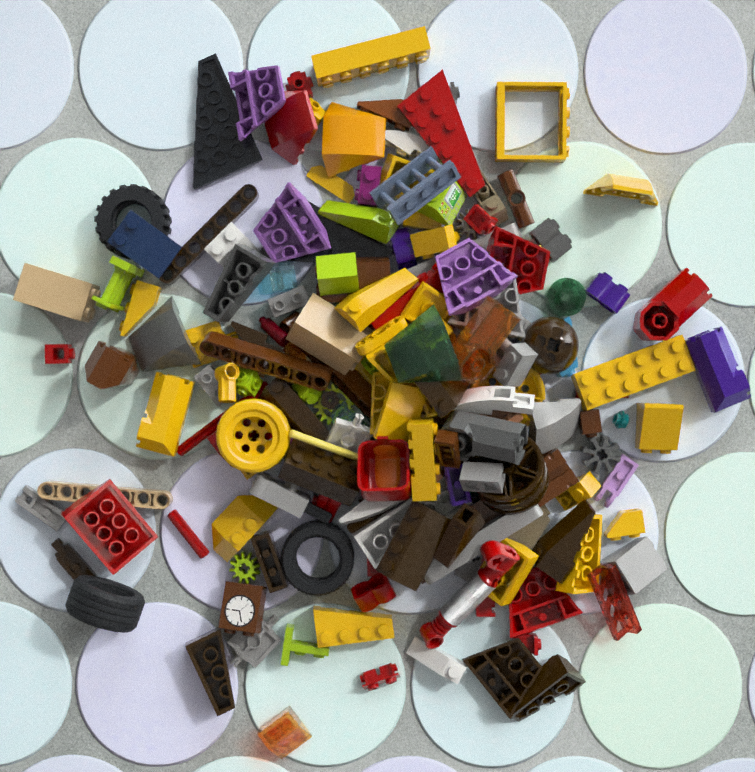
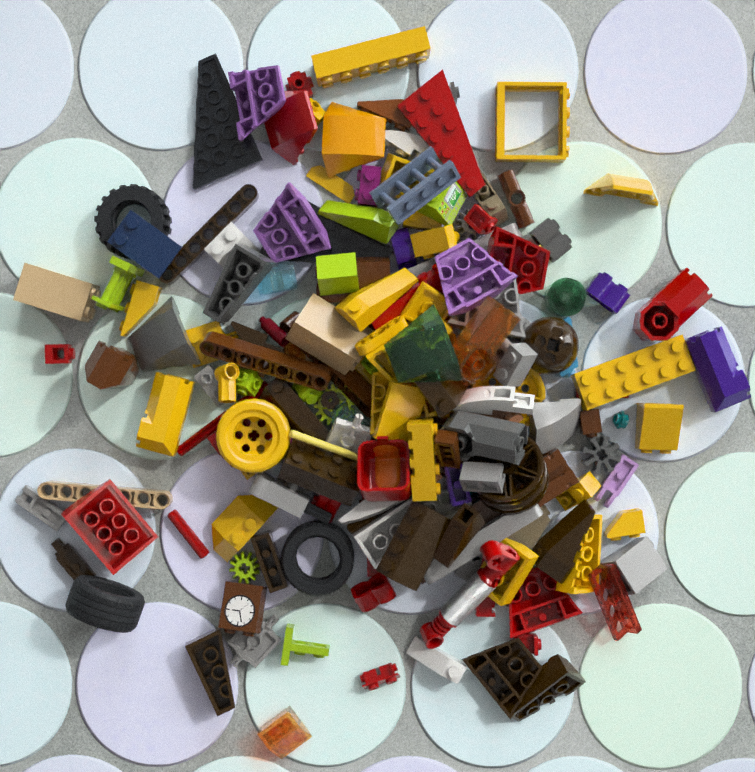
light grey brick [268,285,309,319] -> none
yellow wedge [313,606,395,648] -> none

